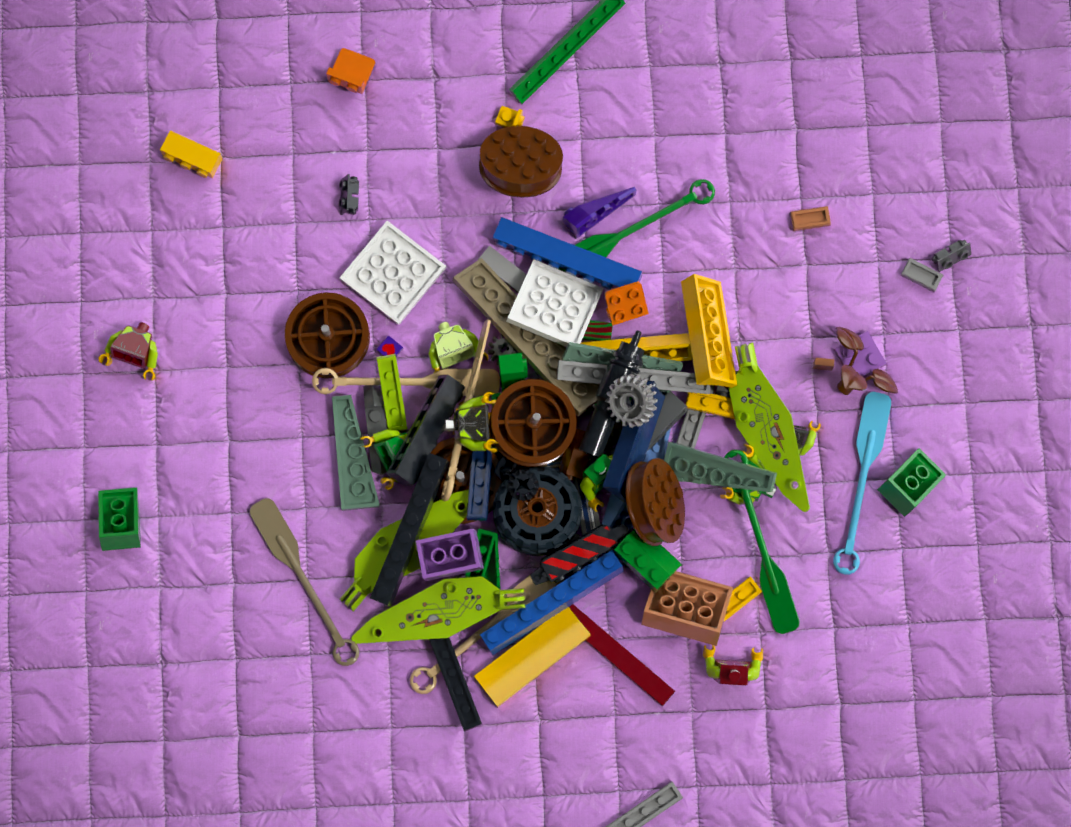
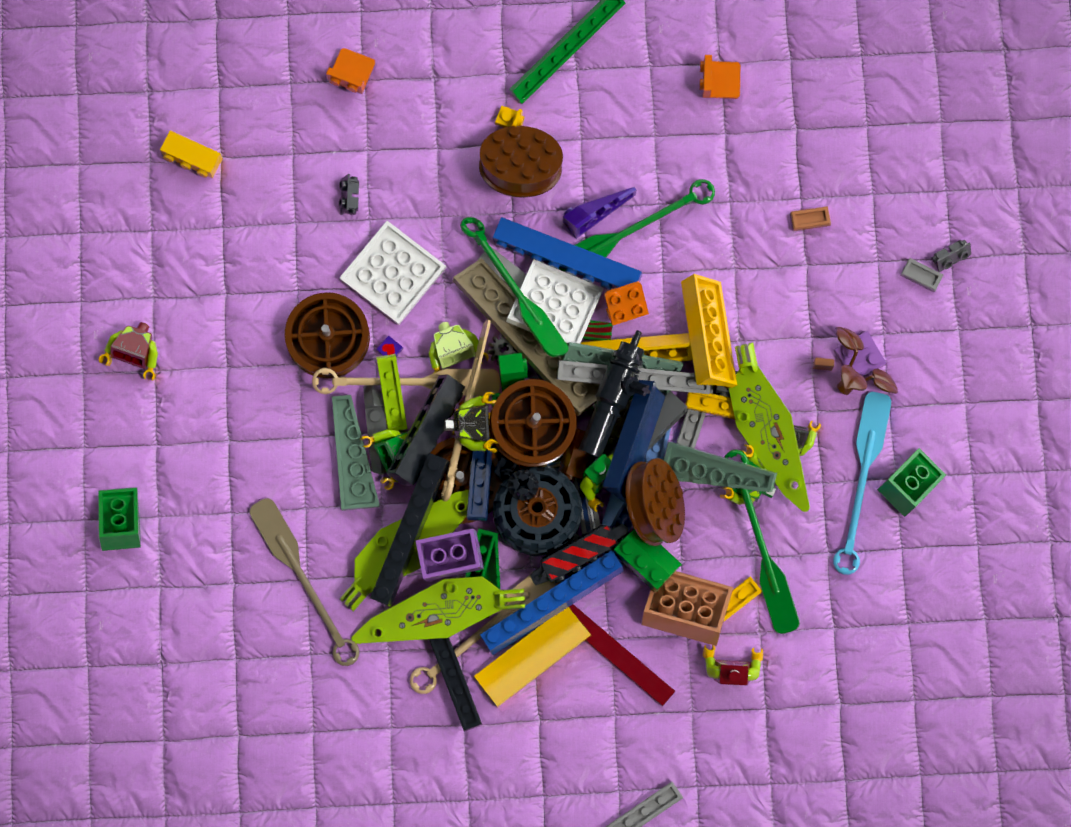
light grey gear [605,374,658,428] -> none
none -> green piece [460,217,569,357]
none -> orange bracket [699,55,741,99]

